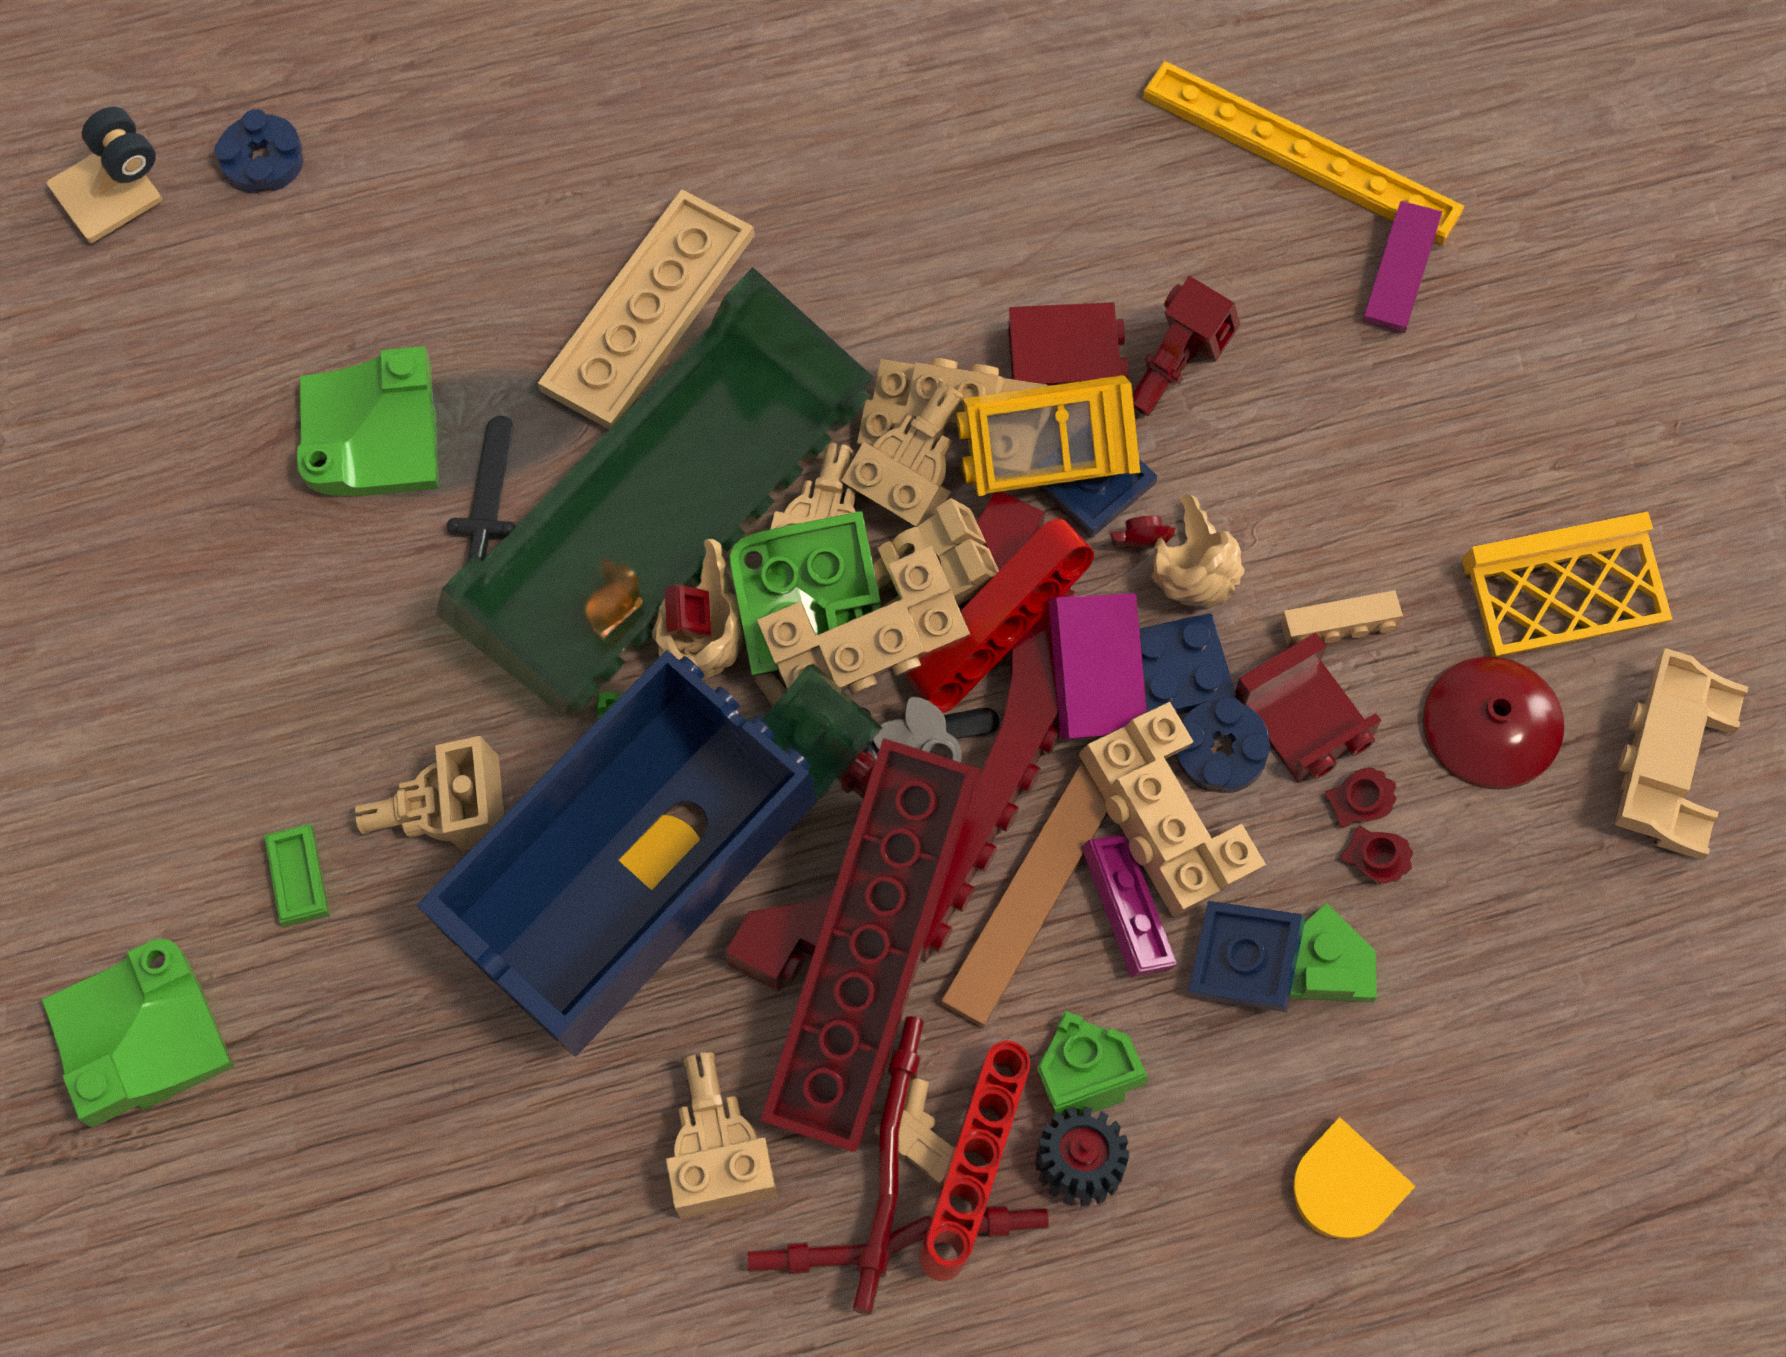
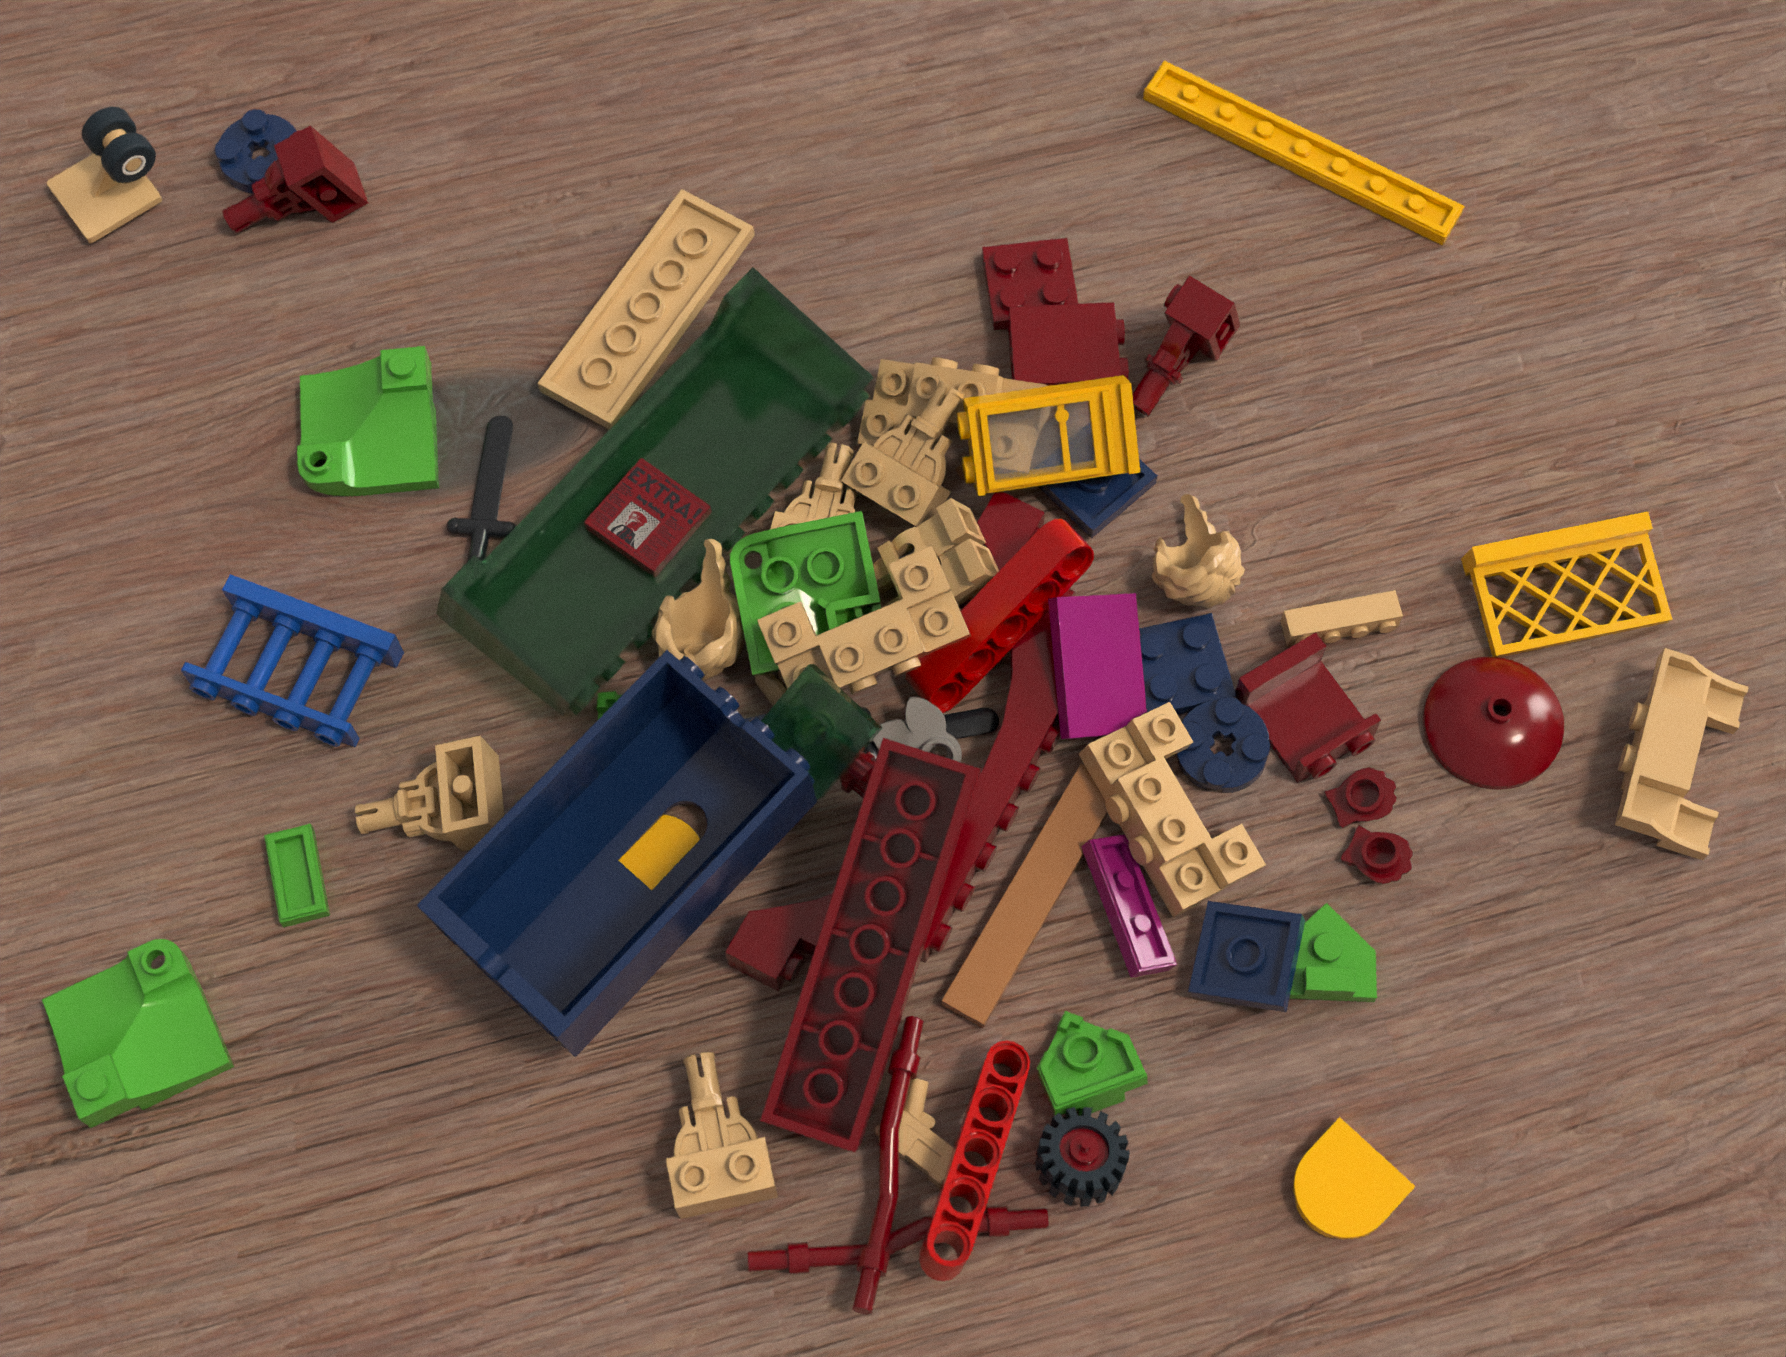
clear orange bracket [584,557,642,639] -> none
dark red tile [664,584,712,639] -> none
dark red animal [1110,515,1176,549] -> none
magenta tile [1363,200,1443,333] -> none
none -> blue fence [181,574,404,747]
none -> dark red brick [223,125,368,234]
none -> dark red tile [584,458,712,578]
none -> dark red plate [982,238,1079,330]

